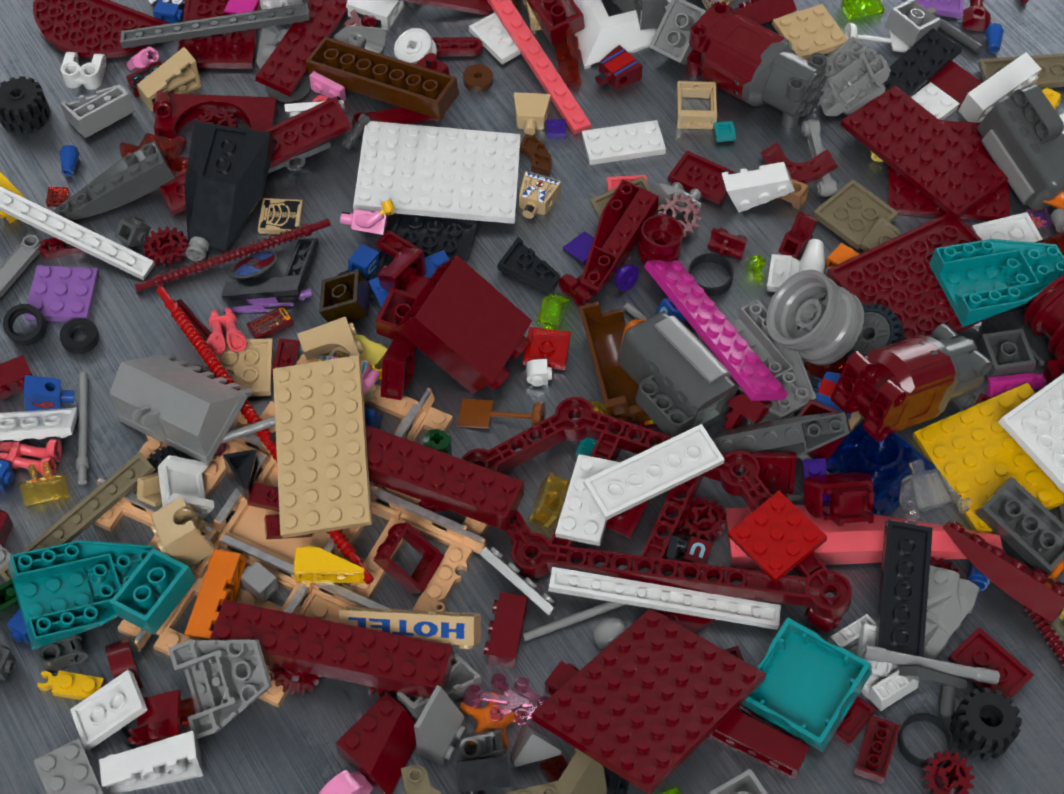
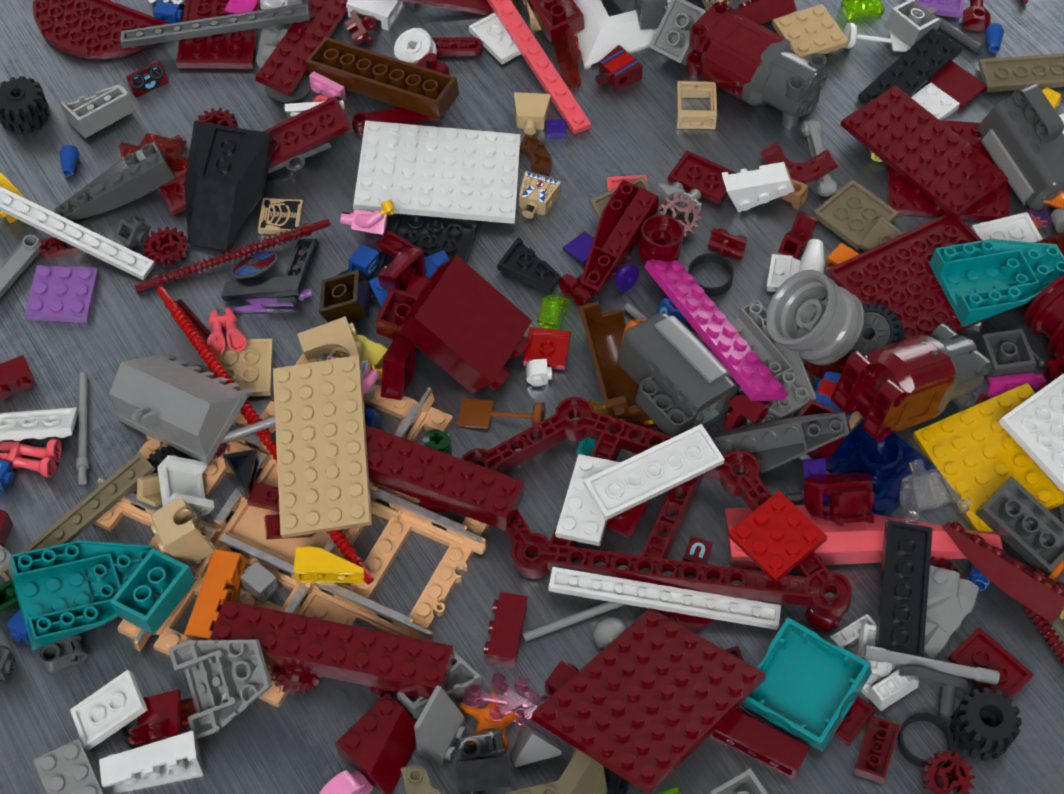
black tyre [3,304,47,346] -> none
clear yellow hinge [20,461,70,506] -> none
blue torso [23,375,74,411] -> none
yellow plate [37,670,106,701] -> none
clear red tile [46,187,70,207] -> none
black tyre [60,318,99,354] -> none
white piece [61,52,107,90] -> none
dark red brick [105,638,143,689] -> none
bright pink piece [127,47,159,72] -> none
tan wedge [137,47,201,112] -> none
dark red cone [153,90,173,118] -> none
dark red arch [154,93,278,141] -> none
light grey wheel [186,237,210,262] -> none
dark red tile [247,306,294,339] -> none
dark red plate [271,338,301,378] -> none
light grey panel [334,25,387,54] -> none
tan brick [339,607,481,649] -> none
dark grey axle [342,113,370,149] -> none
dark red window [373,522,444,594] -> none
reddish brown piece [463,64,493,92] -> none
light grey wing [479,547,557,615] -> none
clear yellow brick [528,473,570,529] -> none
clear red tile [540,755,568,783] -> none
white plate [581,120,666,165] -> none
black plate [666,530,690,559] -> none
dark red gear [681,496,727,541] -> none
teal plate [713,121,736,142] -> none
clear neon green plate [746,254,766,282] -> none
dark red tile [751,452,797,494] -> none
light grey wedge [820,37,890,116] -> none
white brick [958,52,1041,123] -> none

